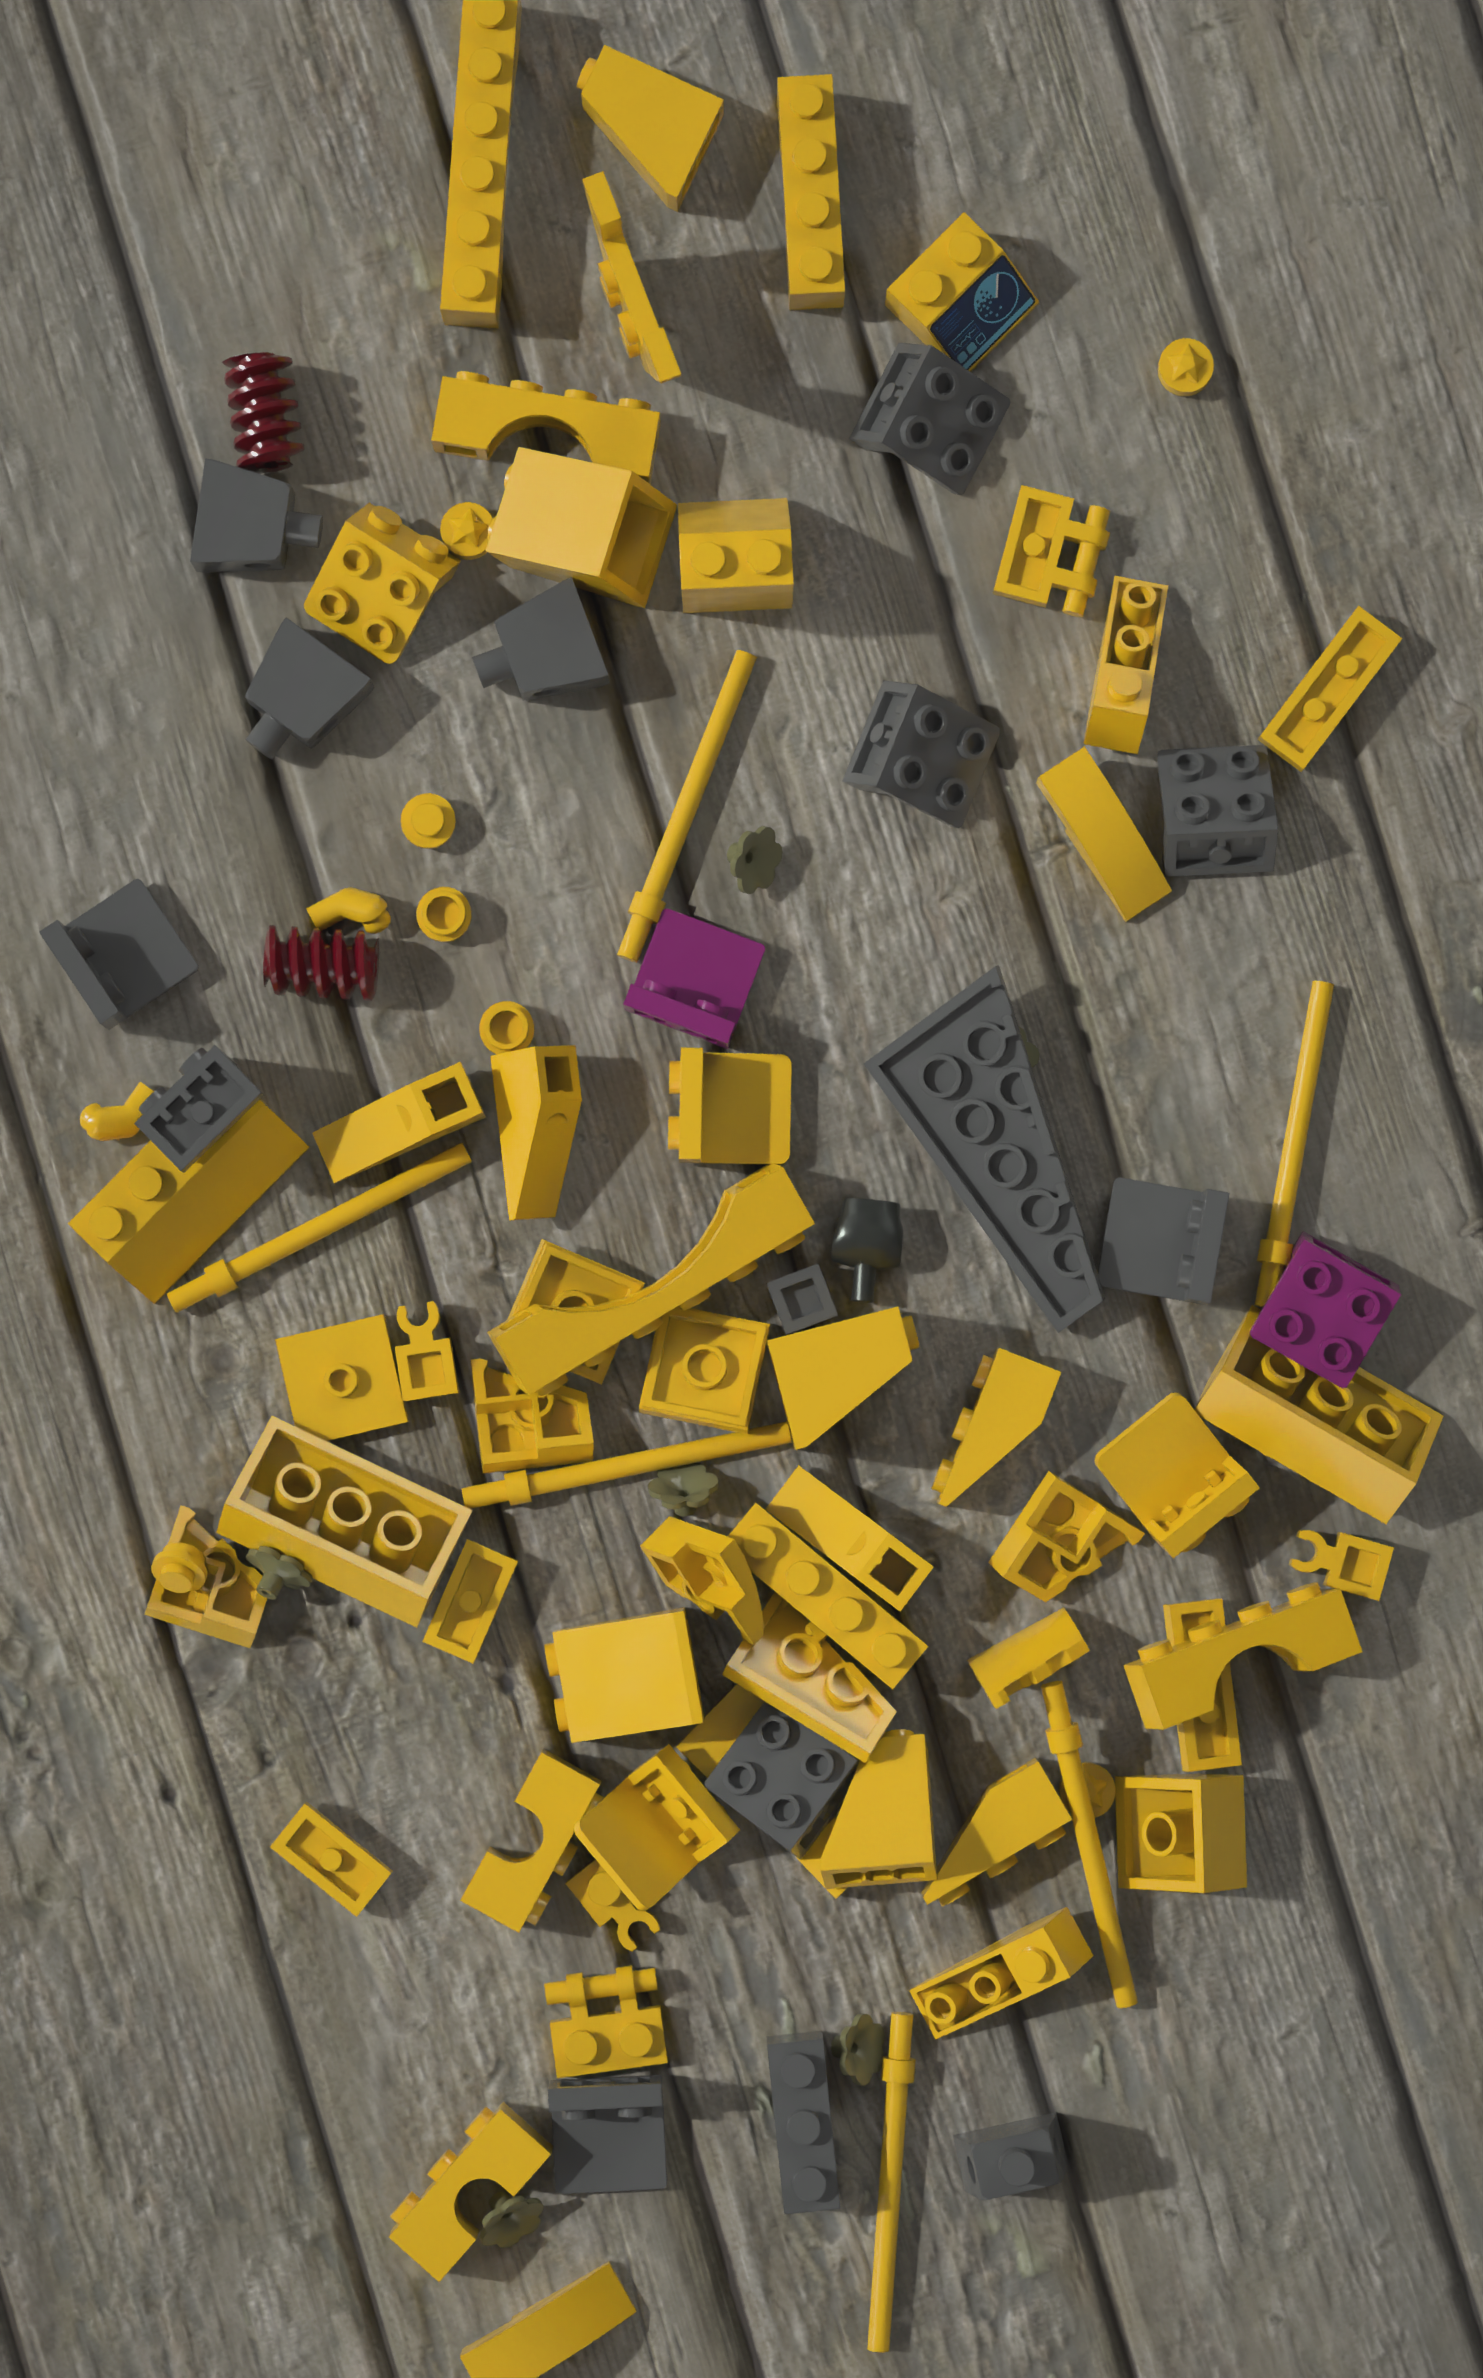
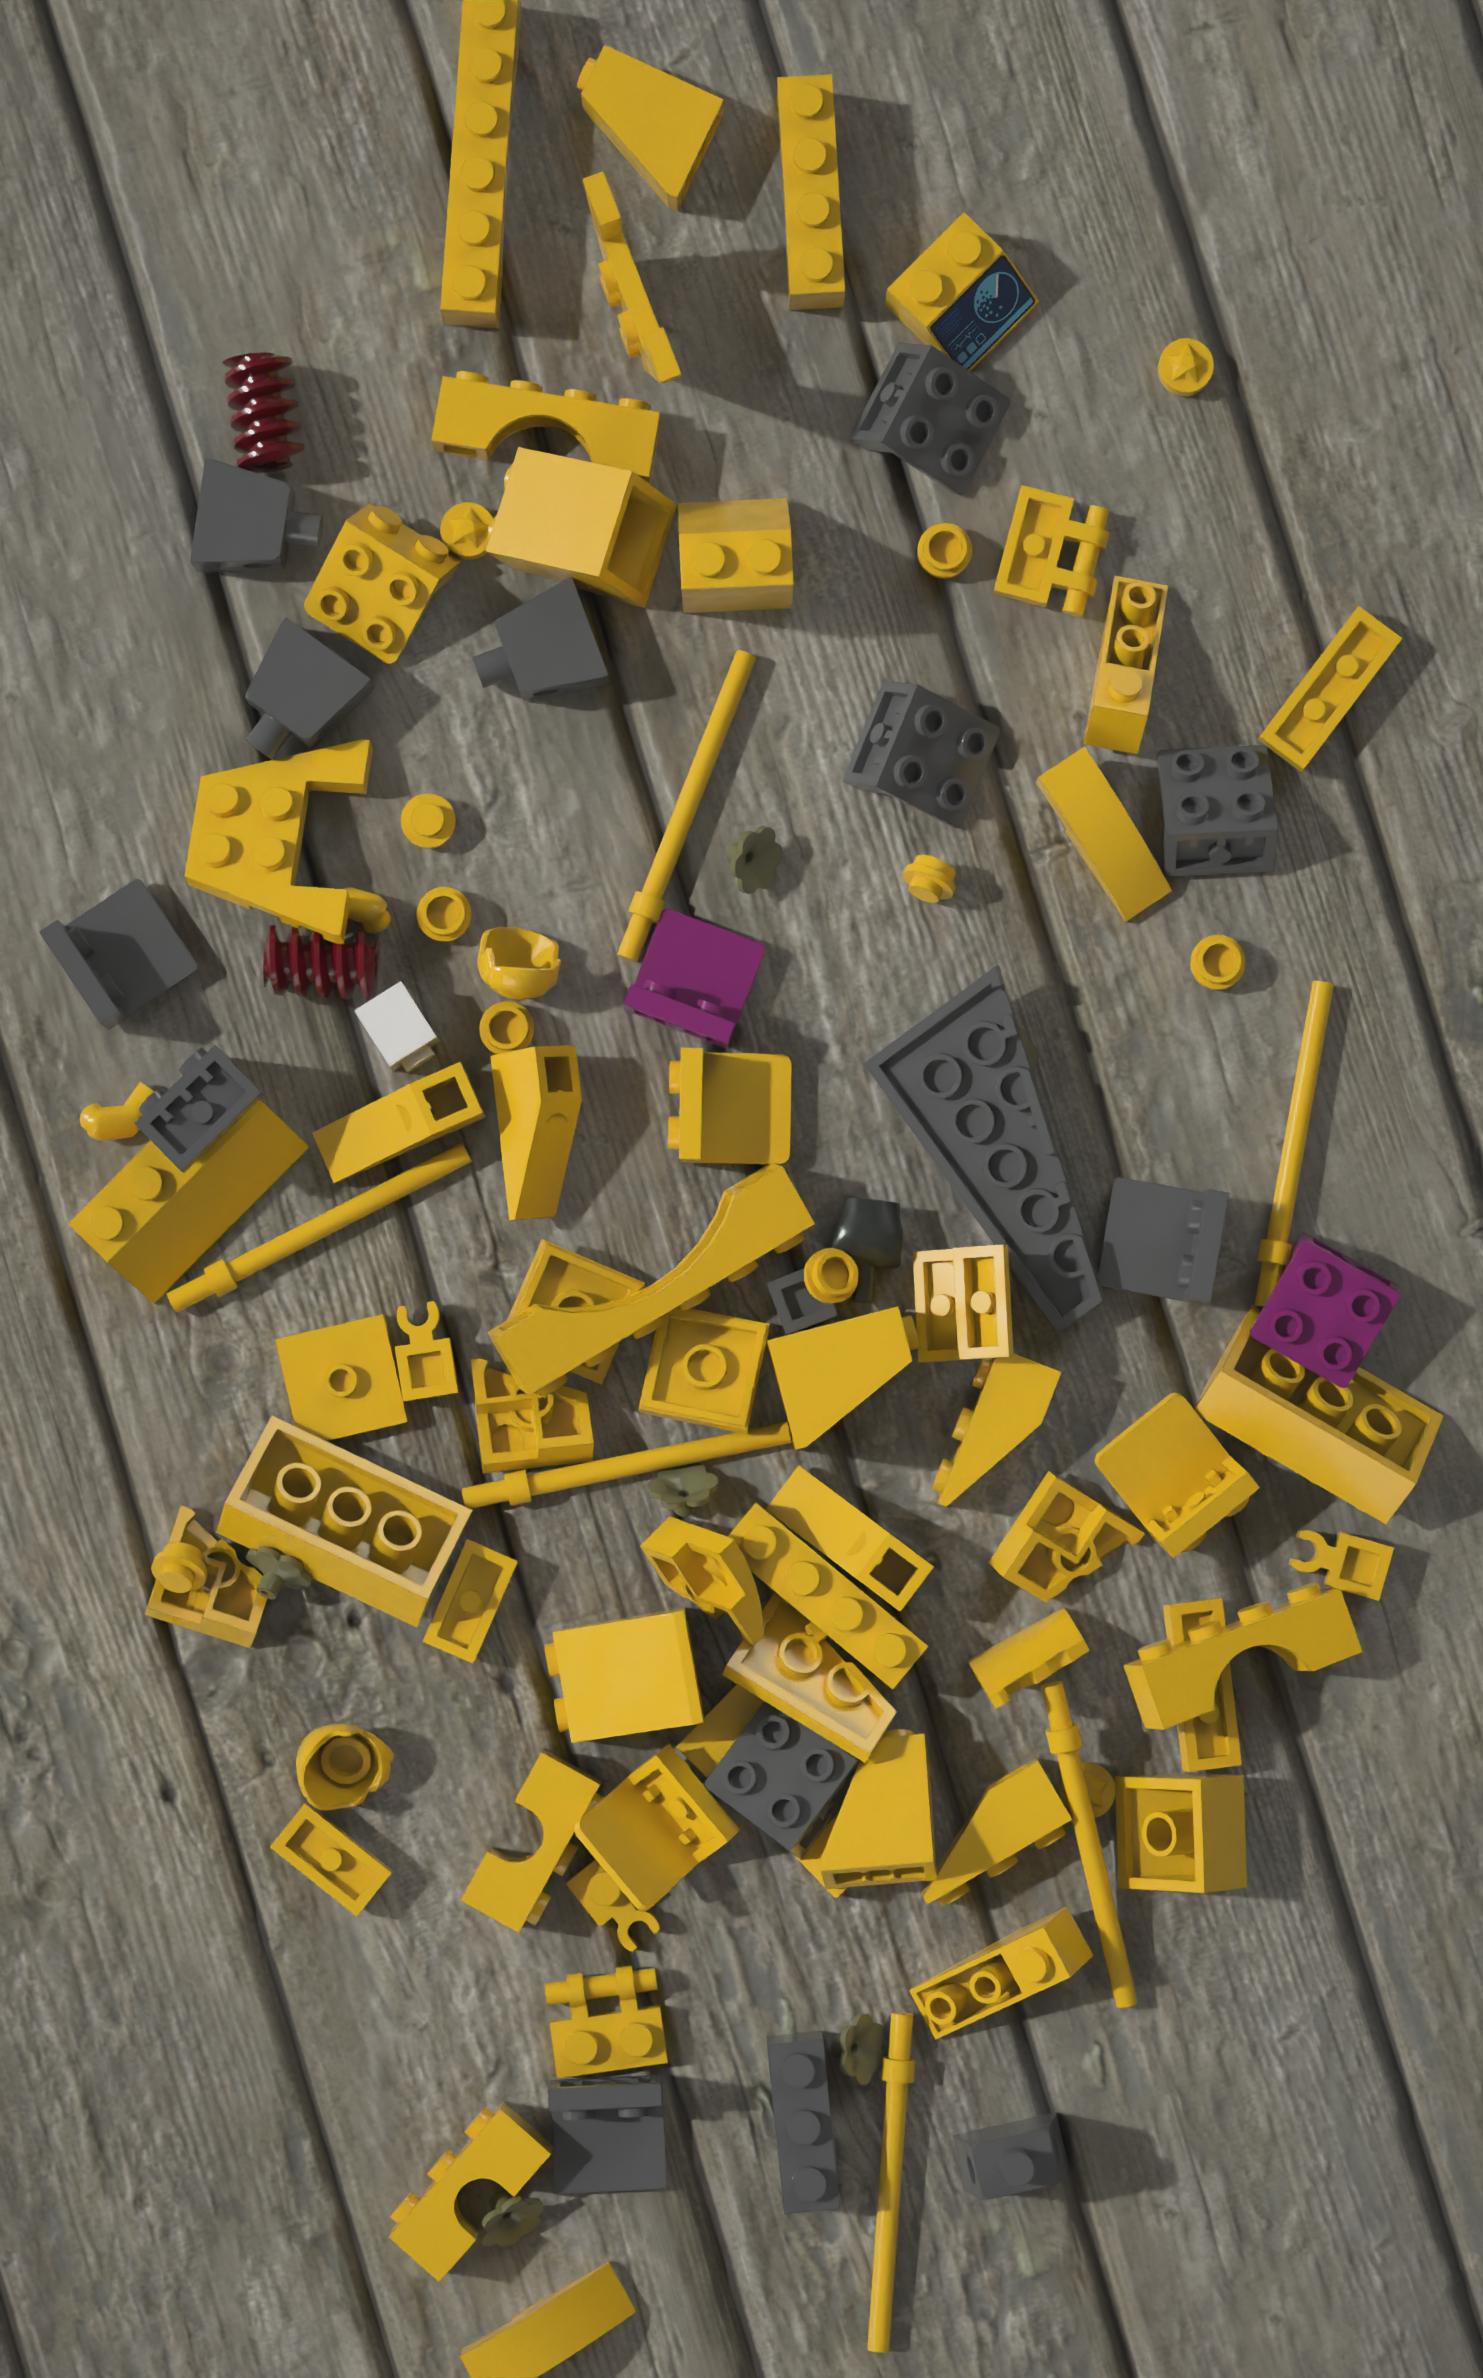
none -> yellow wing [184,739,373,944]
none -> yellow hair [296,1723,394,1811]
none -> white brick [354,981,440,1072]
none -> yellow hair [477,927,562,1001]
none -> yellow plate [804,1248,858,1304]
none -> yellow plate [902,855,956,903]
none -> yellow slope [913,1244,1014,1362]
none -> yellow plate [917,523,972,579]
none -> yellow plate [1190,935,1246,990]

